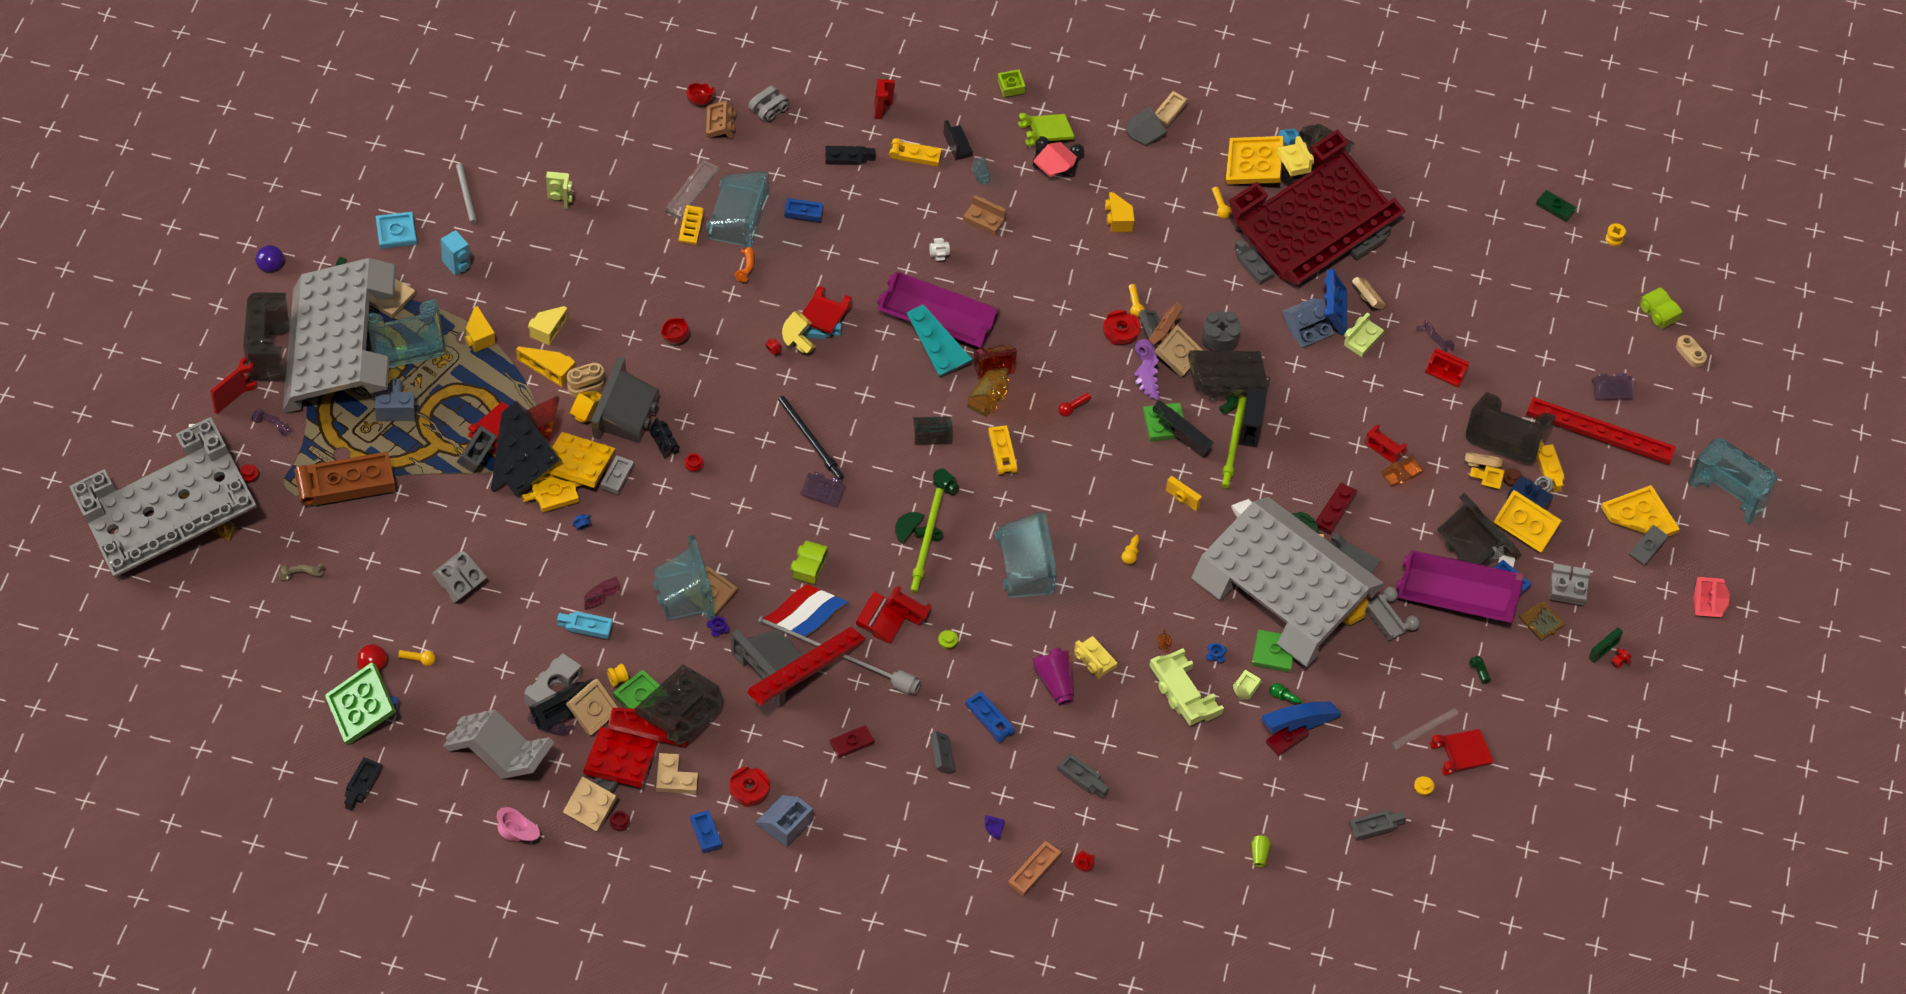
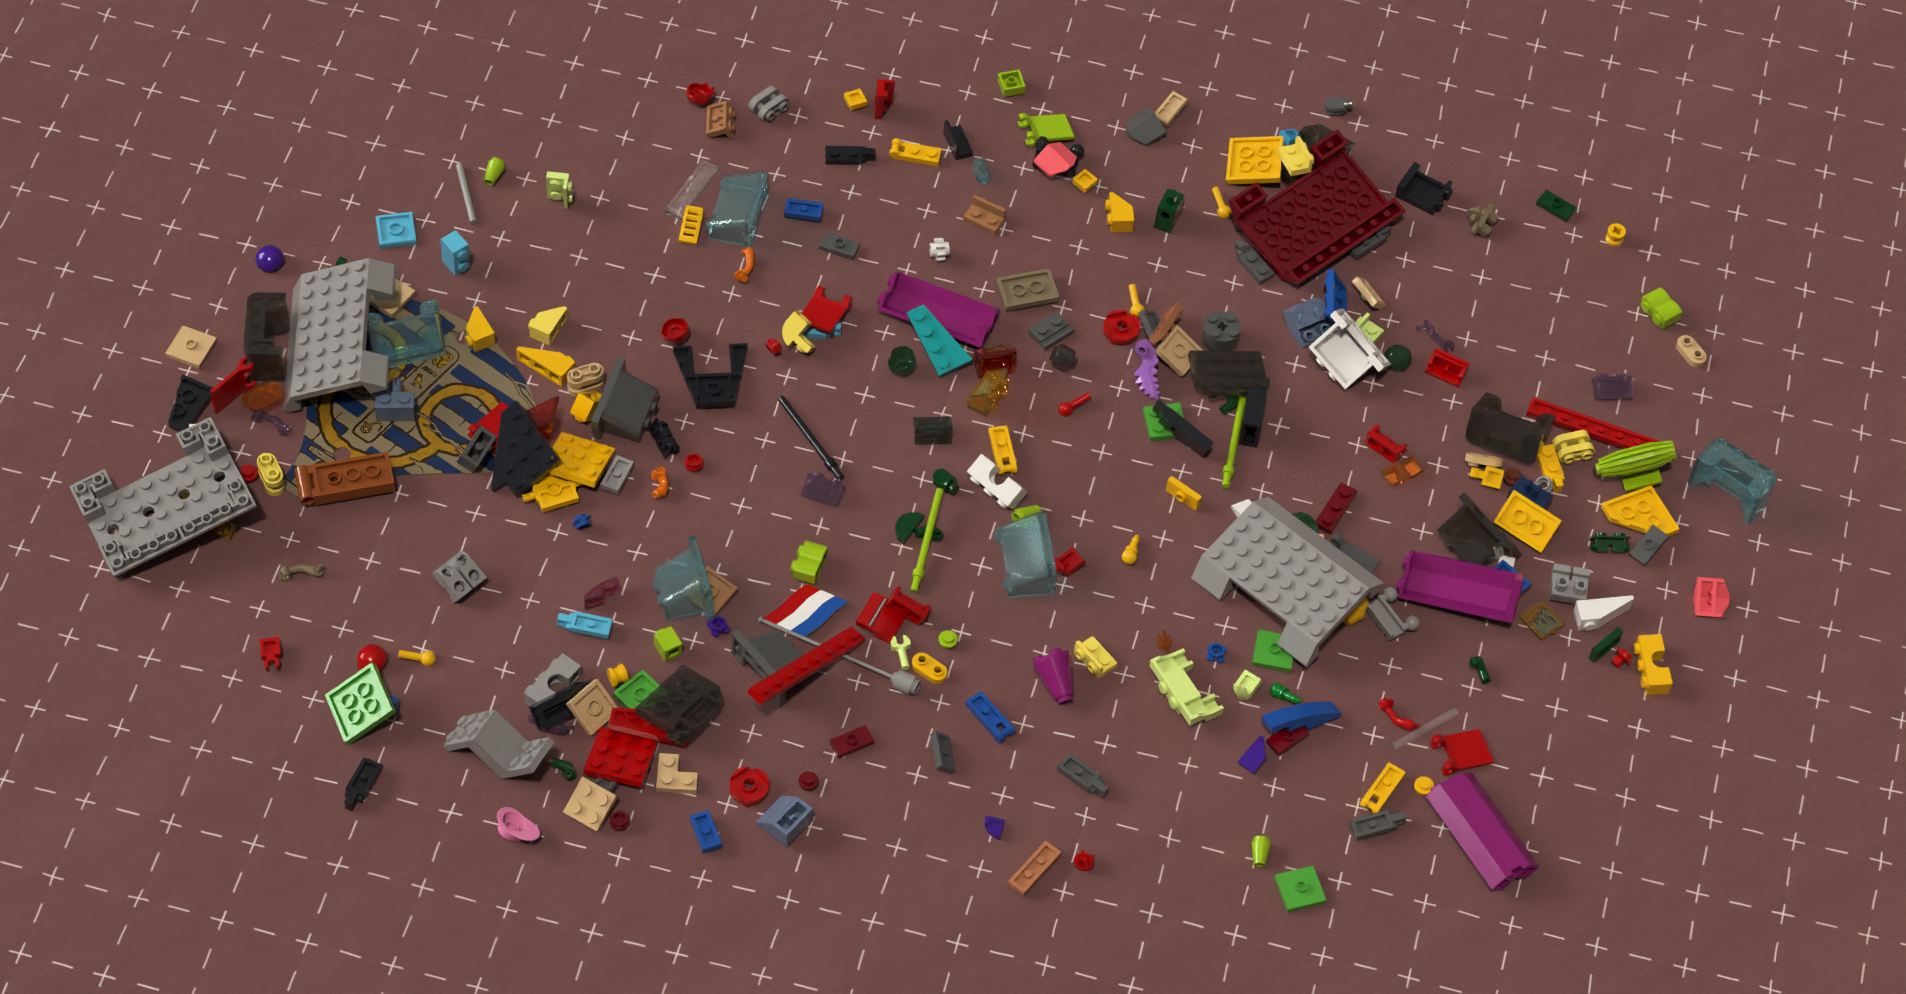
none -> tan plate [165,325,217,369]
none -> black wing [168,374,213,432]
none -> clear orange brick [242,381,283,409]
none -> light yellow brick [257,453,285,496]
none -> red plate [259,637,281,671]
none -> lime cone [484,157,505,186]
none -> dark green arm [552,758,576,781]
none -> orange piece [651,466,669,499]
none -> lime brick [654,626,682,662]
none -> black wing [673,343,748,408]
none -> dark red plate [798,771,818,791]
none -> dark grey plate [819,232,860,260]
none -> yellow plate [844,89,867,111]
none -> clear green hair [888,346,916,376]
none -> yellowish green bar [891,635,911,670]
none -> yellow plate [912,653,947,684]
none -> white arch [967,454,1028,510]
none -> dark tan plate [996,268,1060,311]
none -> lime cone [1012,504,1041,526]
none -> dark grey plate [1028,312,1074,351]
none -> clear smoke head [1049,344,1078,371]
none -> red bracket [1052,547,1086,577]
none -> yellow plate [1072,169,1098,193]
none -> dark green torso [1154,189,1184,234]
none -> dark purple slope [1238,735,1267,775]
none -> bright green plate [1274,866,1326,913]
none -> white windscreen [1309,308,1392,389]
none -> dark grey arm [1325,97,1353,115]
none -> yellow plate [1360,762,1406,814]
none -> red piece [1379,697,1420,731]
none -> clear green hair [1384,344,1412,371]
none -> black panel [1395,162,1453,216]
none -> magenta panel [1426,772,1539,891]
none -> dark tan hips [1467,203,1499,237]
none -> light yellow brick [1552,430,1595,464]
none -> white slope [1573,595,1634,631]
none -> dark green hinge [1589,532,1631,553]
none -> lime plate [1595,441,1677,492]
none -> yellow arch [1633,634,1673,695]

